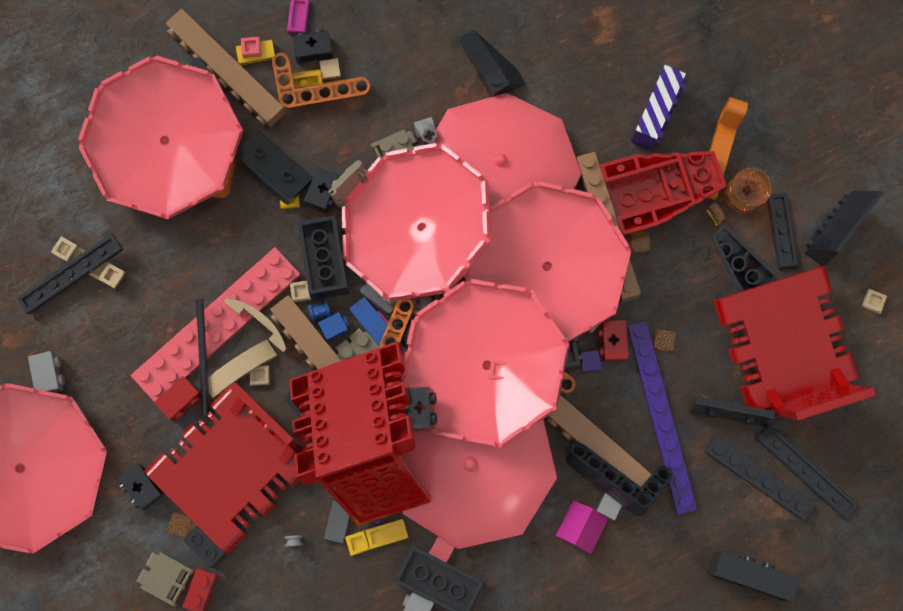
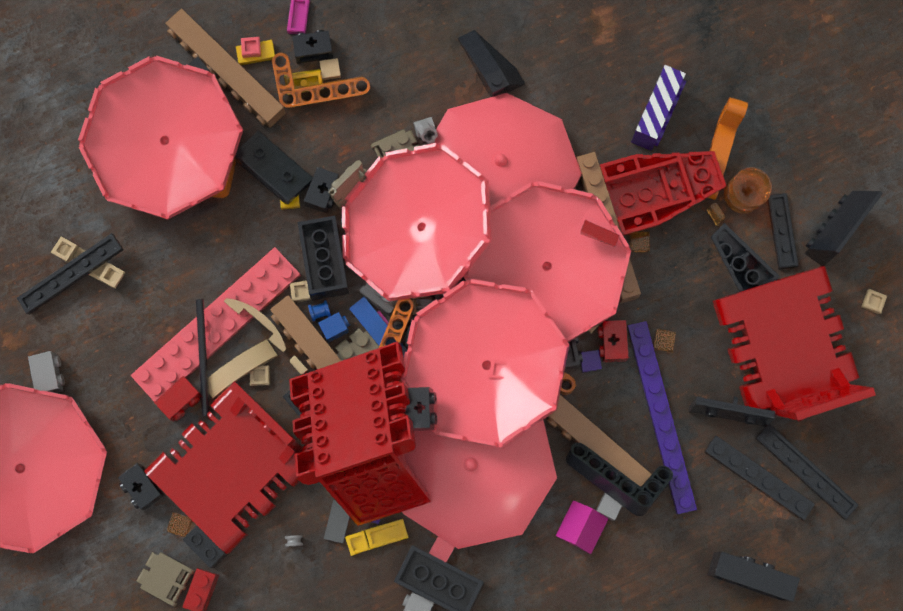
none -> tan tile [290,356,309,375]
none -> red piece [580,220,620,247]

